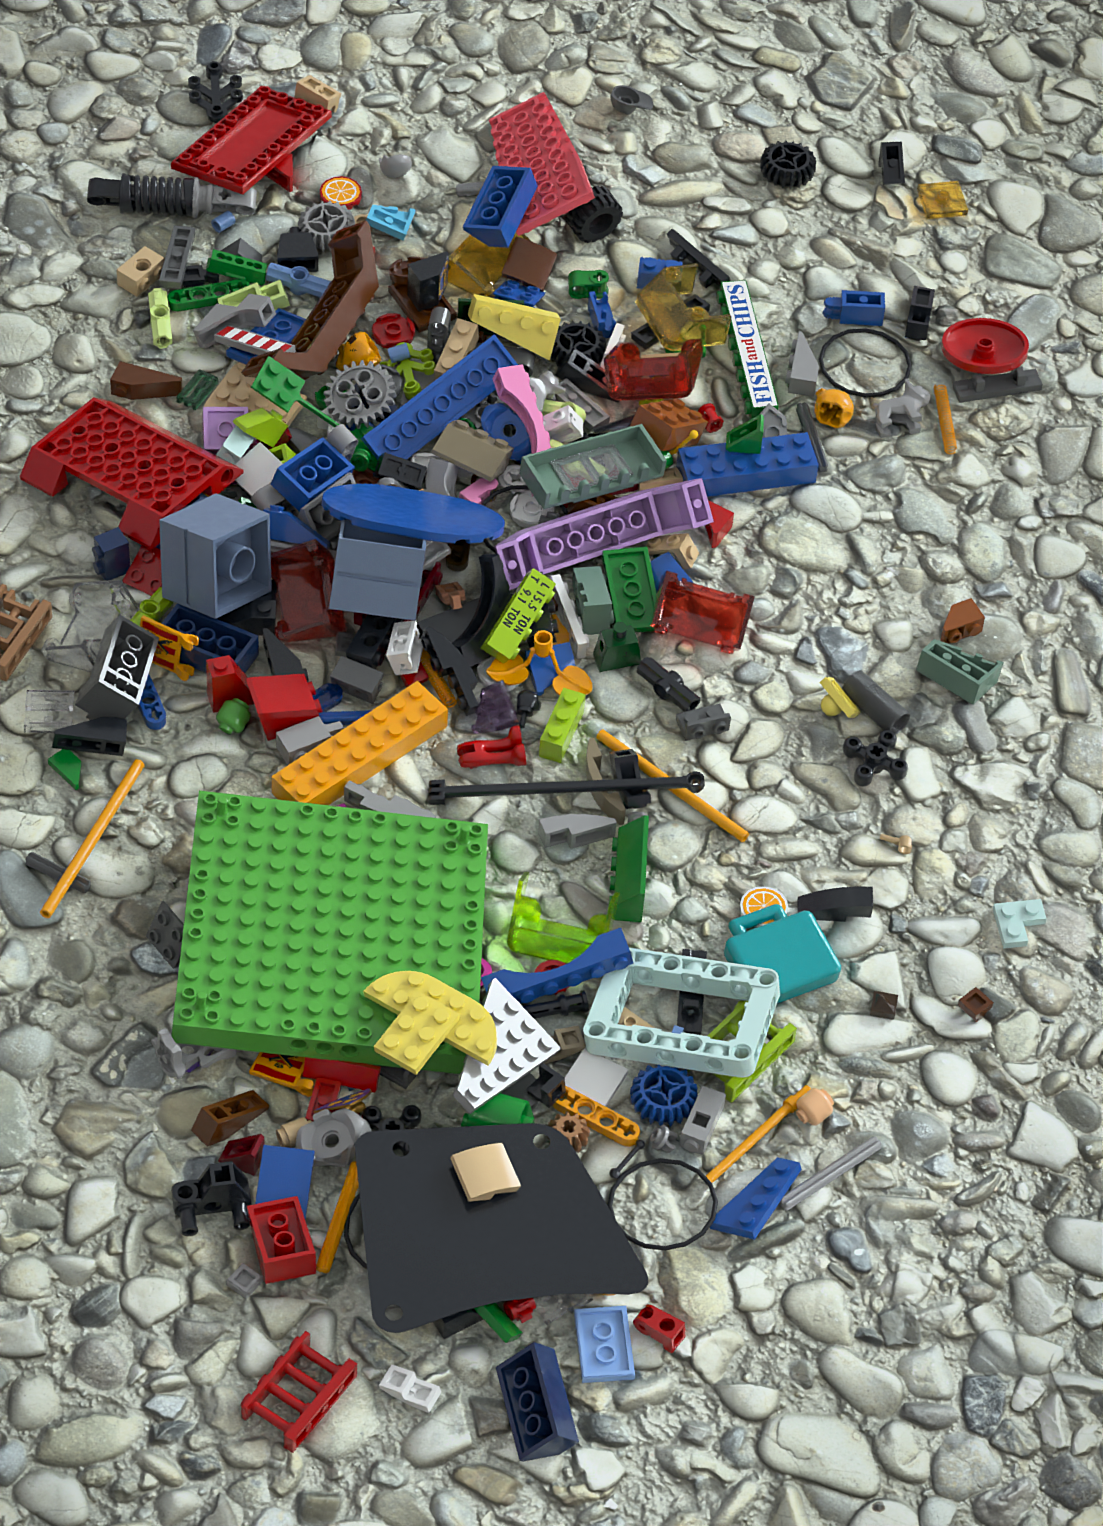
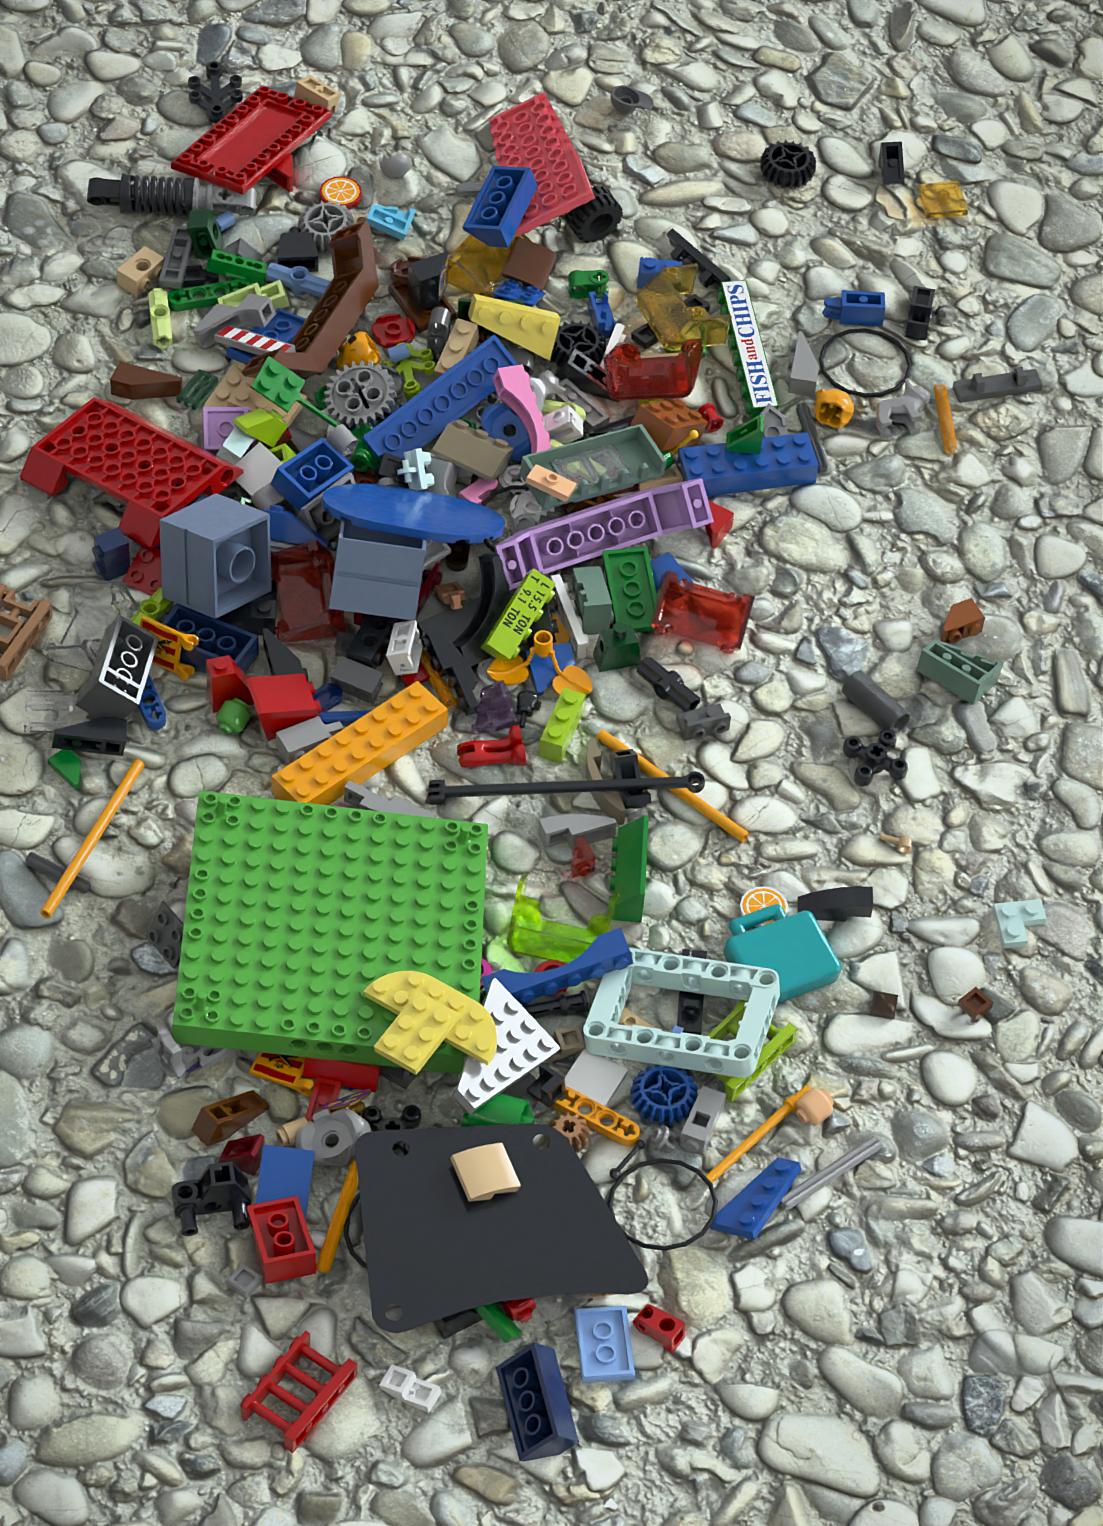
tan bracket [645,533,699,569] -> none
light yellow tile [819,677,861,718] -> none
red dish [941,318,1029,374] -> none
none -> dark green brick [187,208,223,259]
none -> light aqua hips [397,448,435,491]
none -> light grey tile [513,514,537,532]
none -> light nougat plate [525,464,577,502]
none -> clear red bracket [570,835,595,878]

